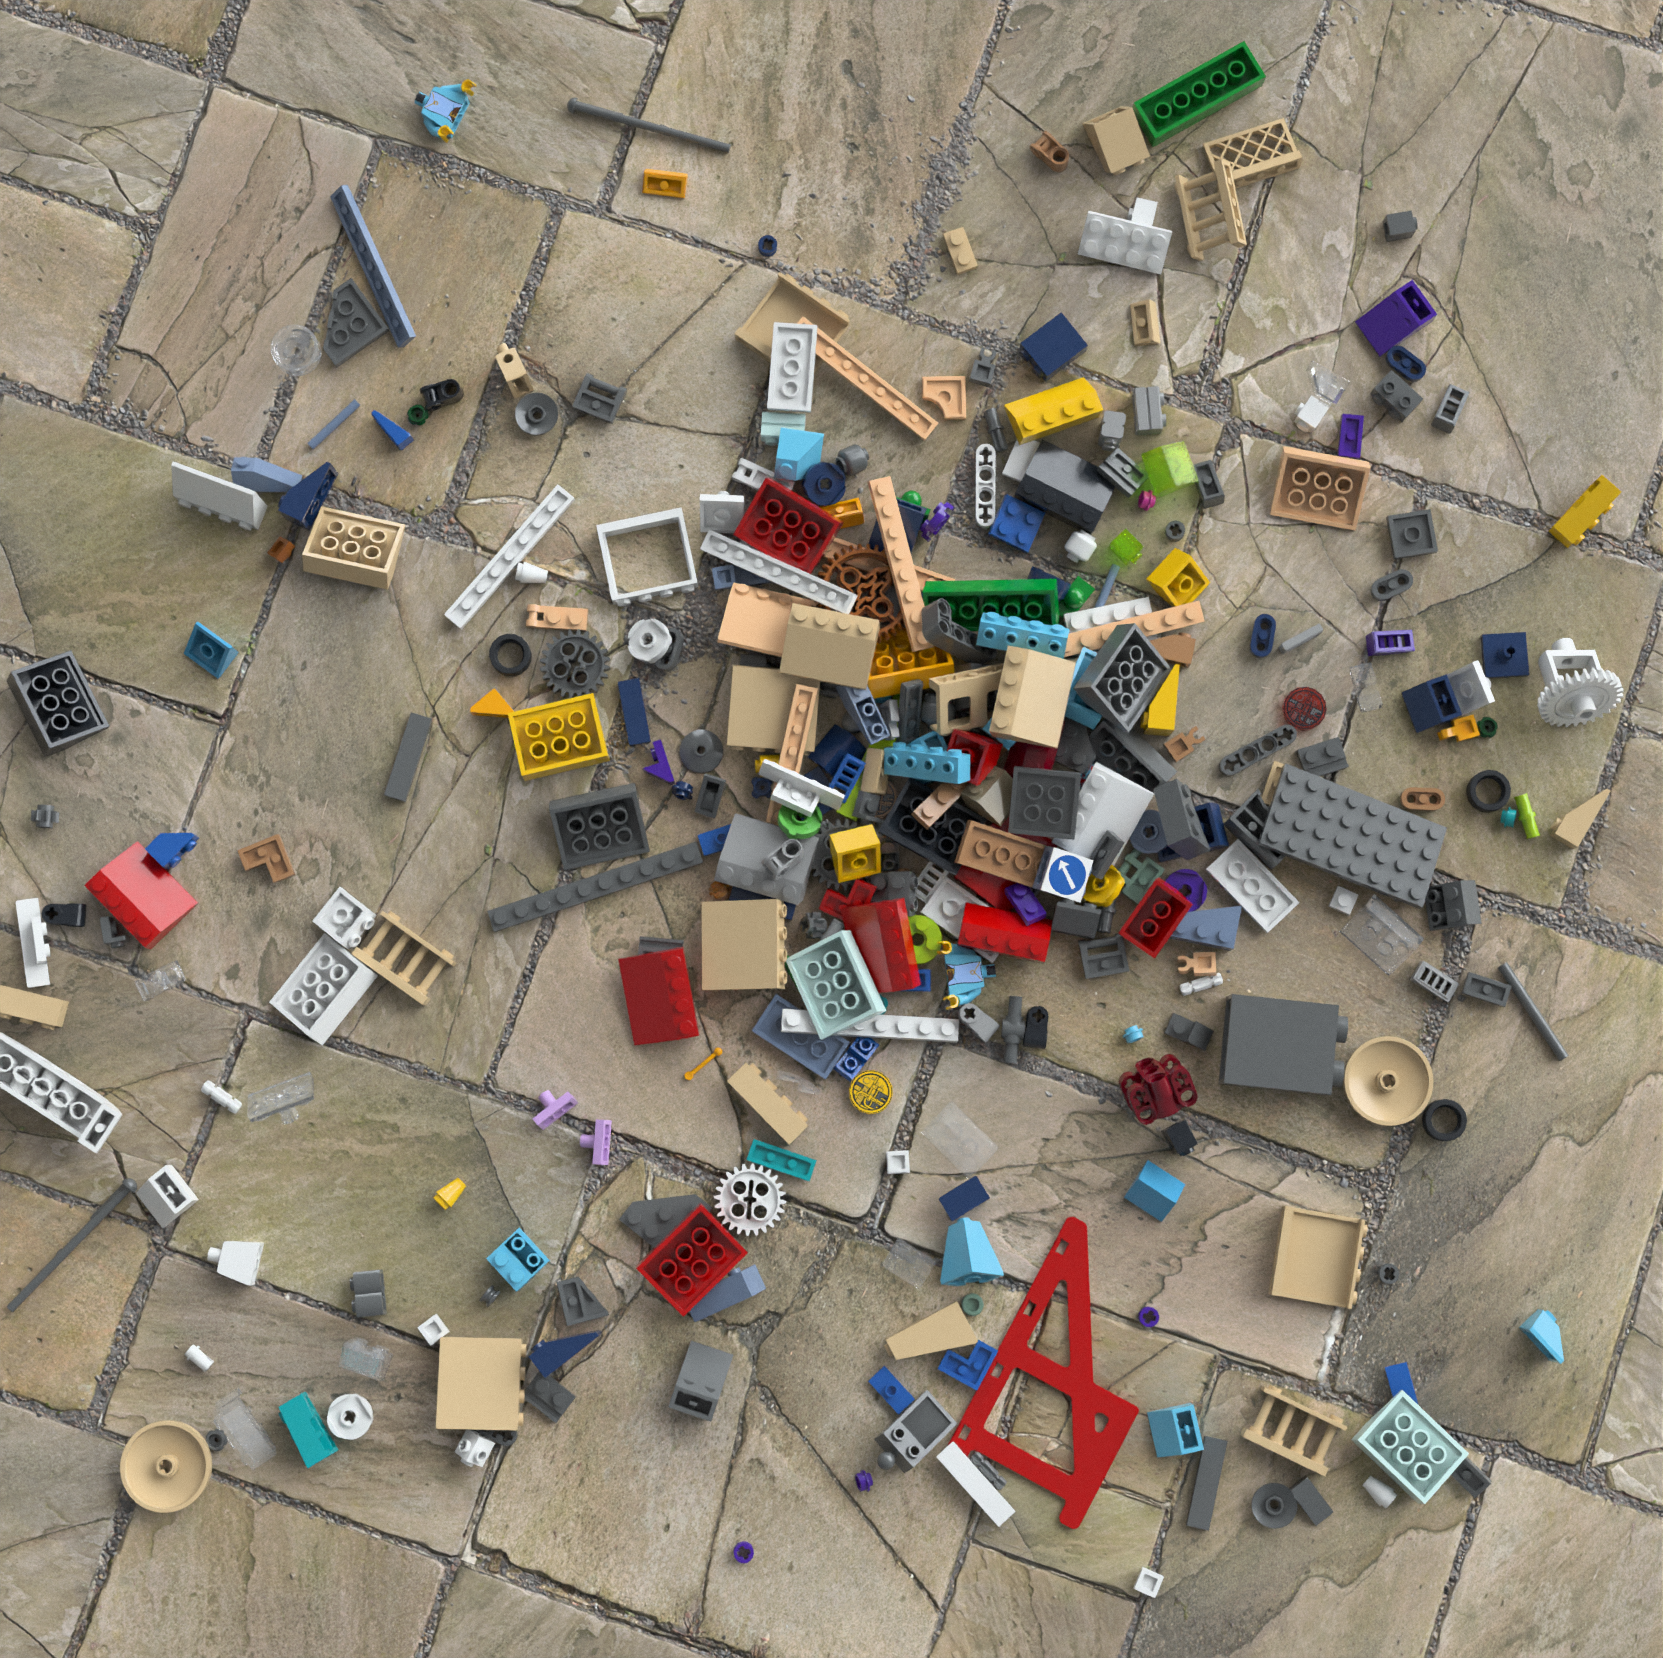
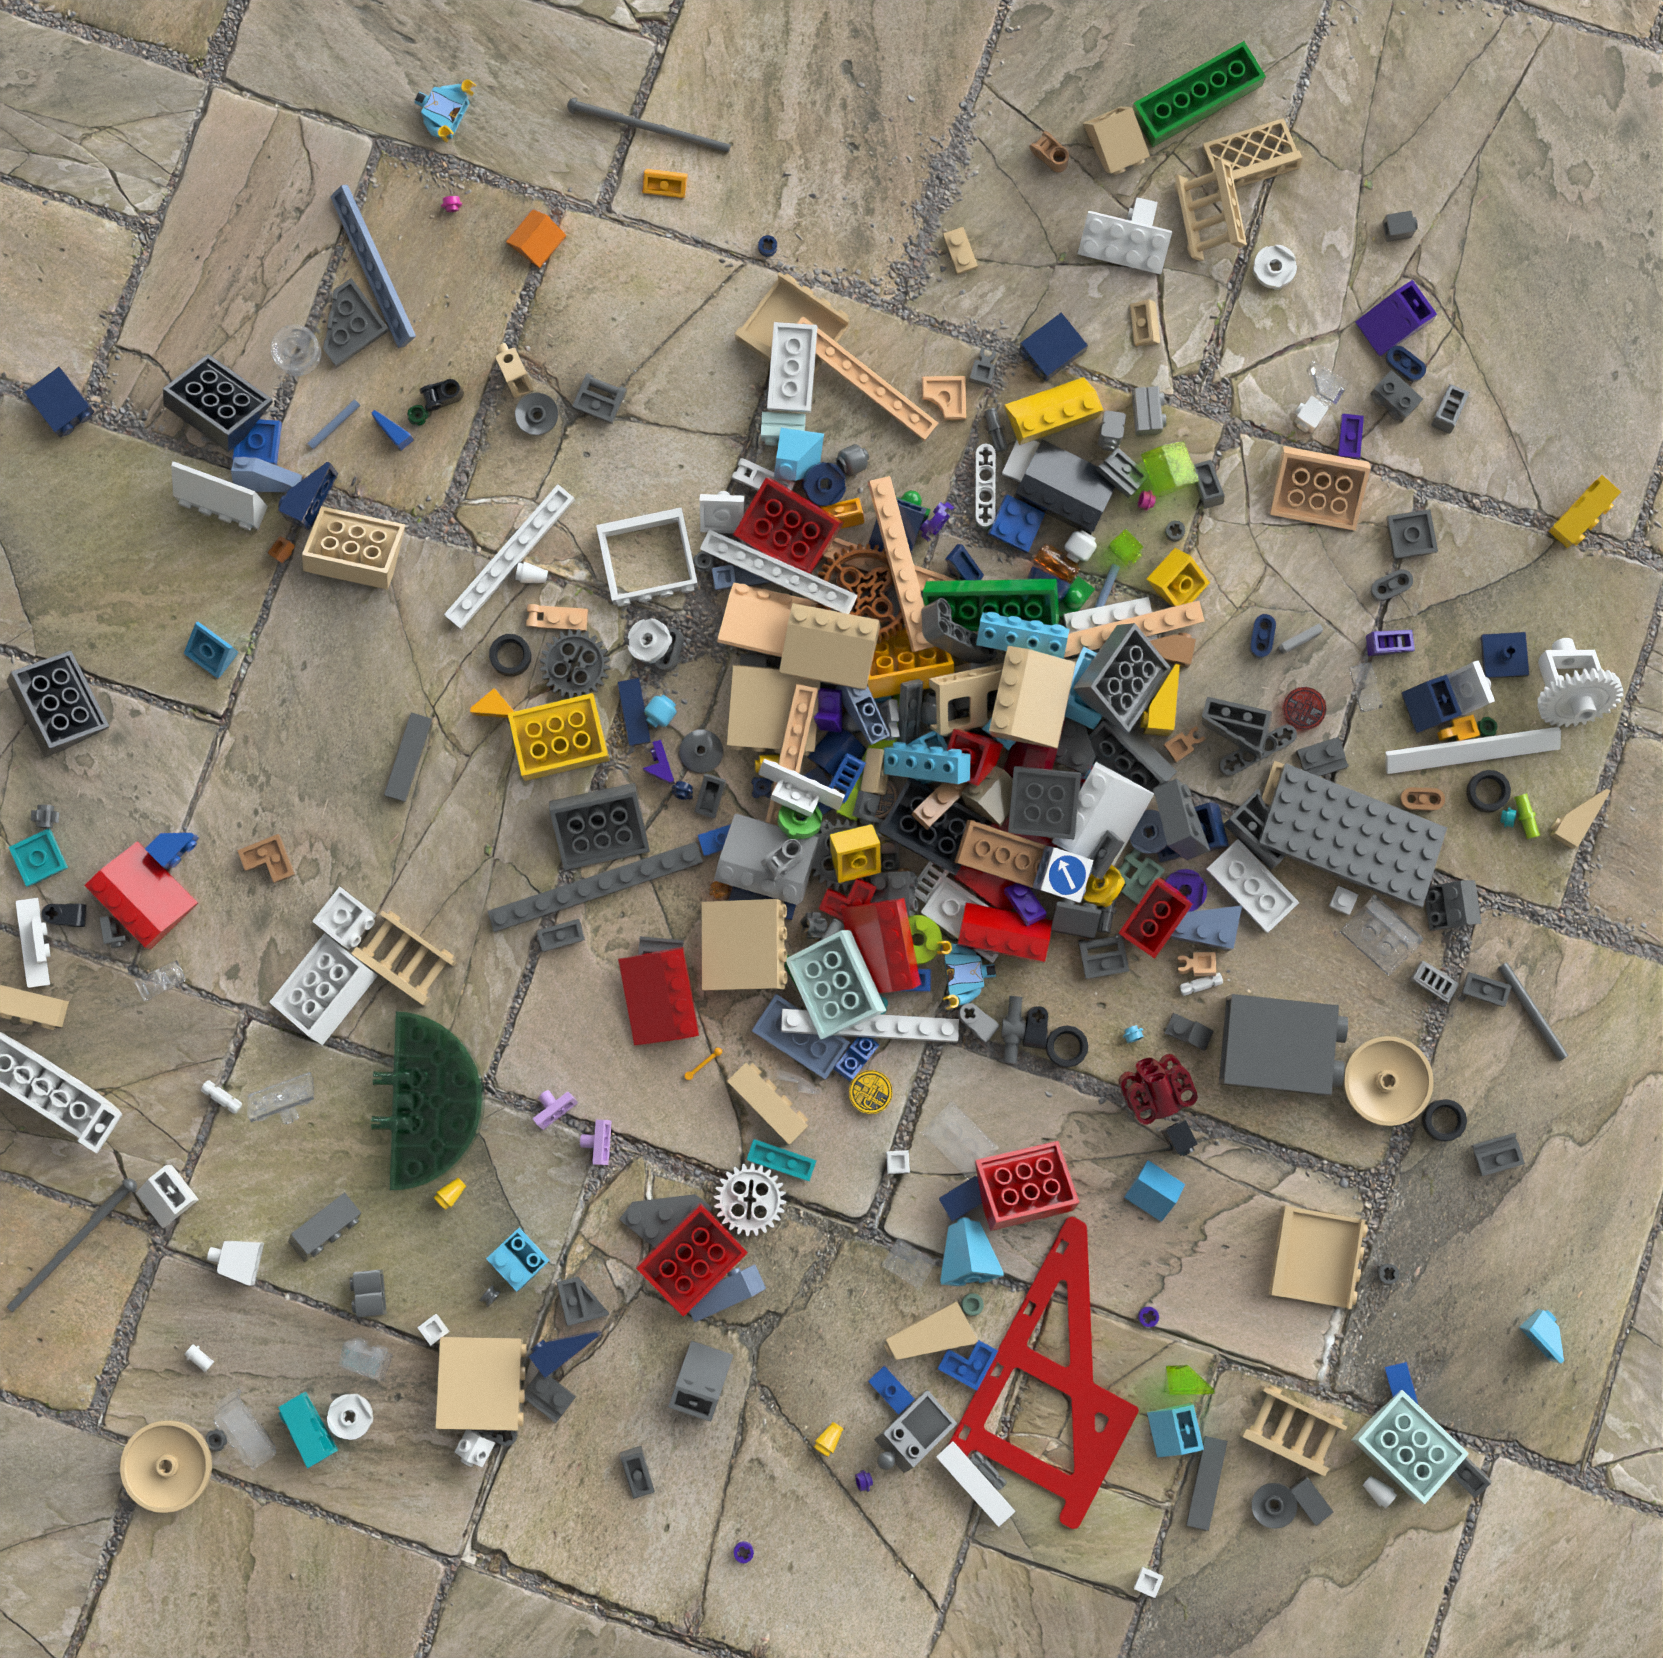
none -> teal plate [8,828,68,887]
none -> dark blue brick [24,367,95,438]
none -> black slope [163,354,273,452]
none -> blue plate [233,419,282,465]
none -> wedge [288,1192,361,1262]
none -> clear green brick [371,1011,485,1190]
none -> dark pink plate [441,196,462,212]
none -> orange slope [506,209,566,269]
none -> dark grey plate [537,919,585,952]
none -> dark grey slope [620,1446,655,1499]
none -> medium azure head [644,695,677,728]
none -> dark grey plate [693,551,715,572]
none -> yellow cone [813,1422,843,1457]
none -> dark purple slope [814,688,842,732]
none -> dark blue tile [945,544,984,581]
none -> red slope [975,1141,1080,1231]
none -> clear orange hinge [1034,543,1081,583]
none -> black tyre [1046,1025,1089,1068]
none -> clear neon green slope [1164,1364,1215,1395]
none -> dark grey wedge [1202,697,1272,760]
none -> white plate [1253,245,1297,290]
none -> white tile [1386,727,1561,774]
none -> dark grey plate [1471,1133,1525,1176]

